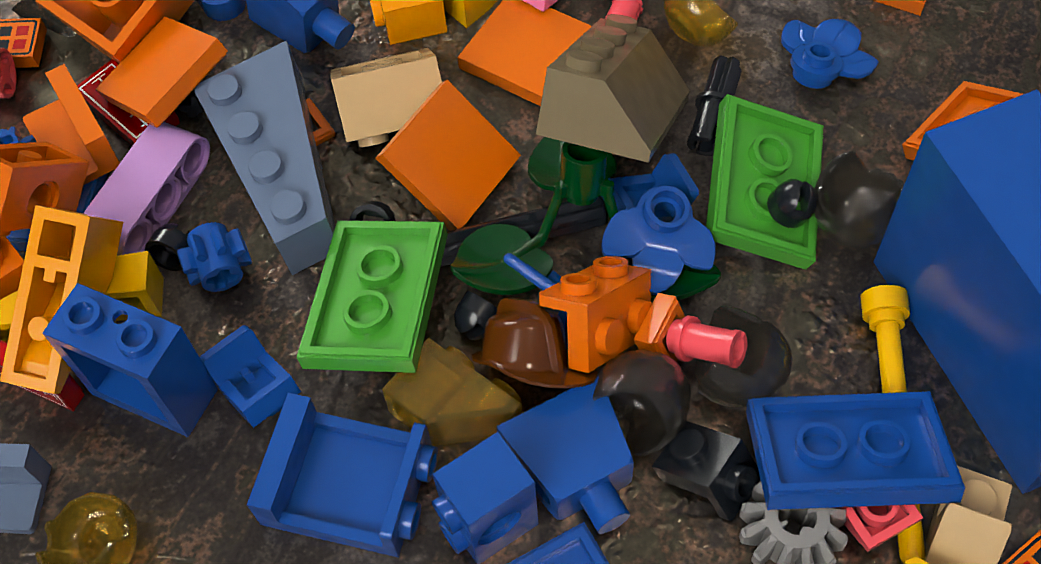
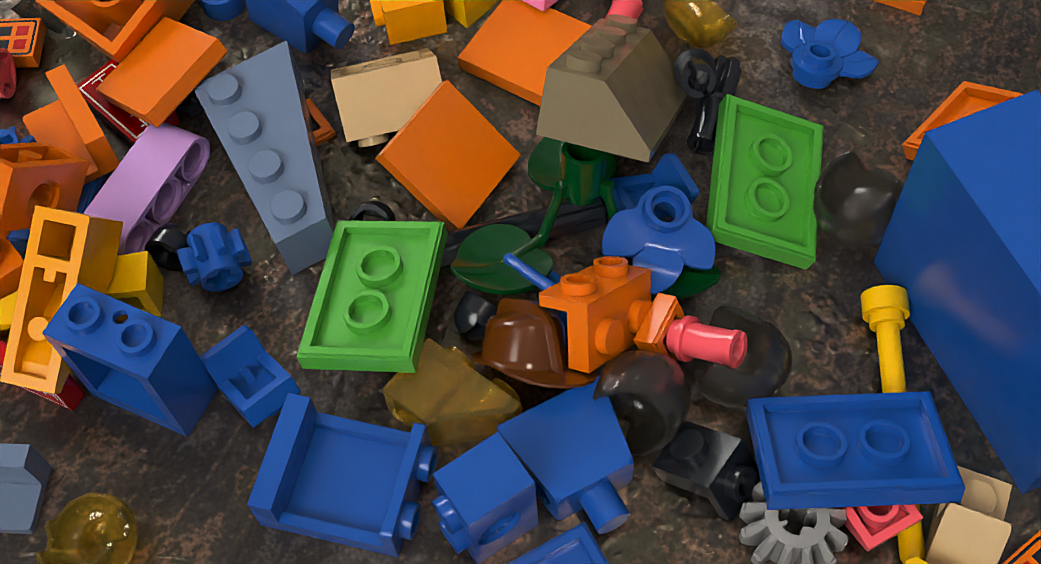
black hinge [767,179,818,228] -> none
none -> black axle [673,42,716,98]

